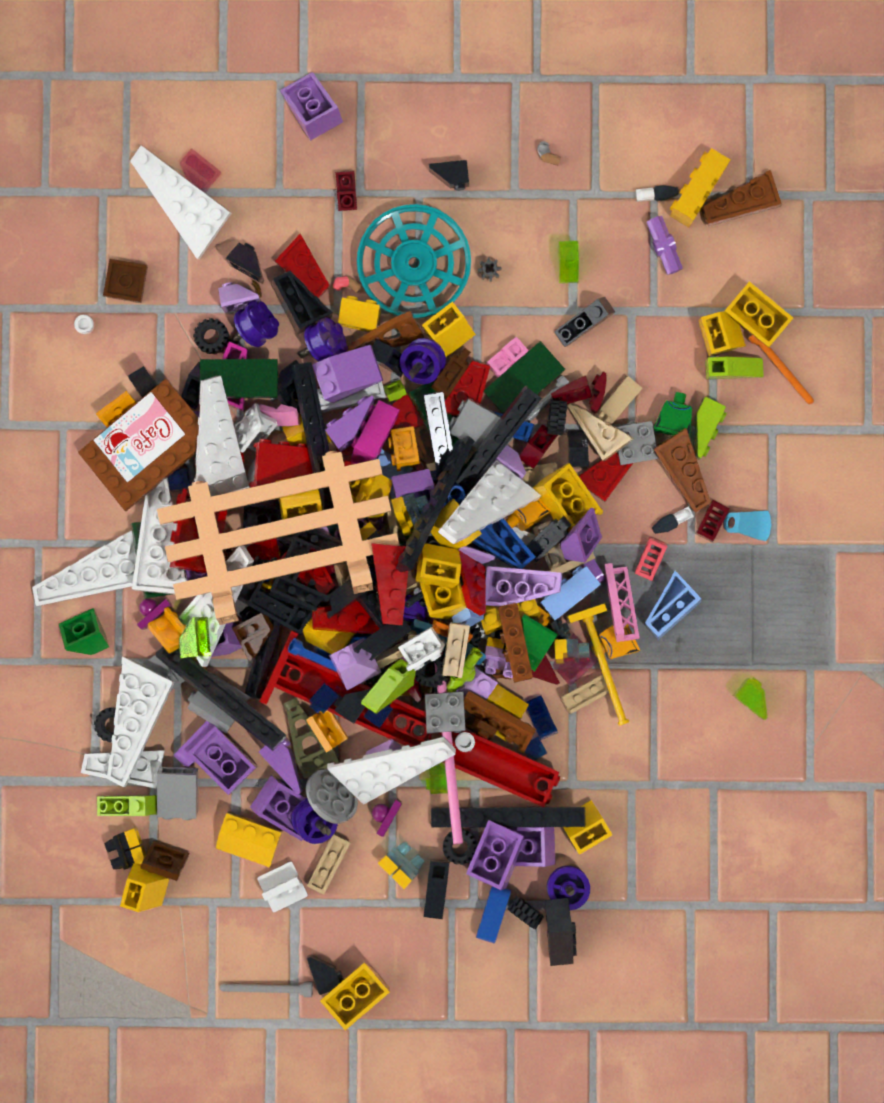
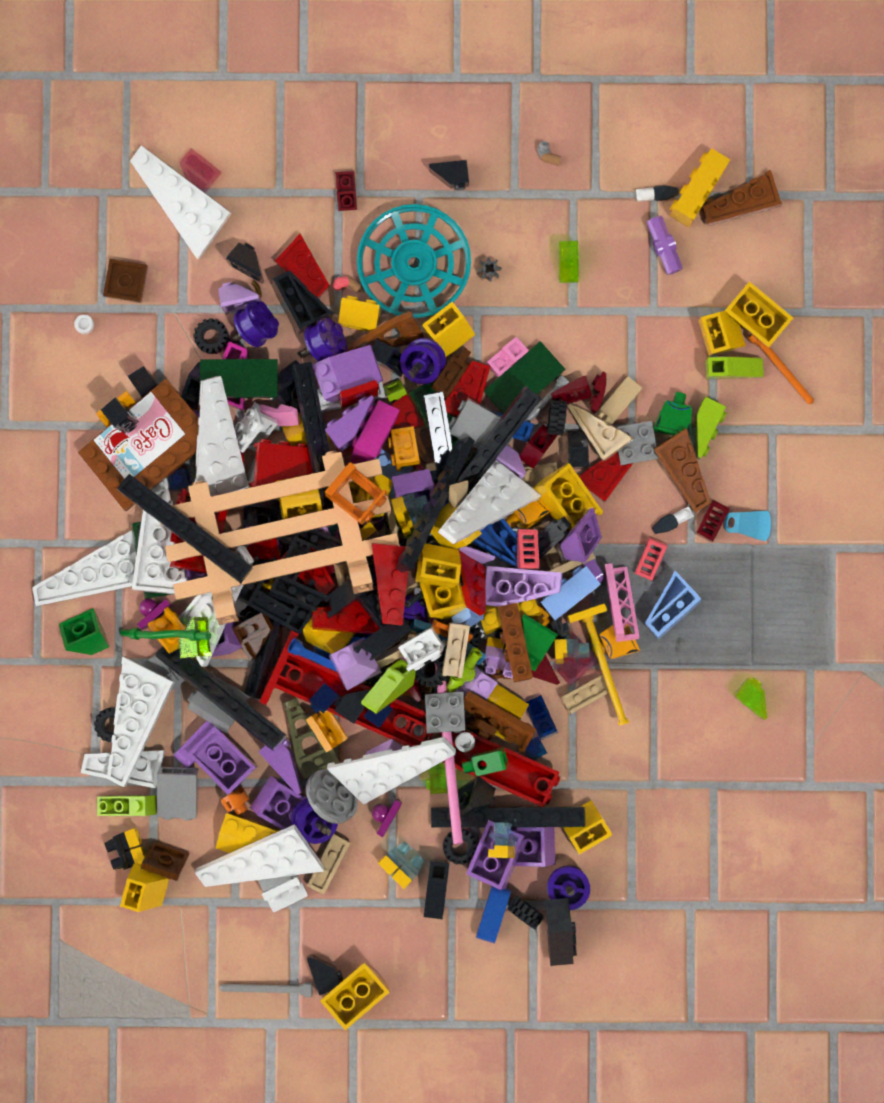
medium lavender slope [280,72,343,141] -> none
black slope [554,297,615,347] -> none
none -> black brick [100,397,139,434]
none -> black plate [117,474,253,584]
none -> green bar [120,628,211,641]
none -> white wing [195,824,325,887]
none -> orange piece [221,787,250,816]
none -> orange panel [325,462,387,525]
none -> red tile [339,380,379,408]
none -> black slope [447,776,496,823]
none -> tan slope [448,480,468,508]
none -> green torso [462,746,509,776]
none -> clear light blue hips [488,823,516,858]
none -> coral slope [517,529,539,569]

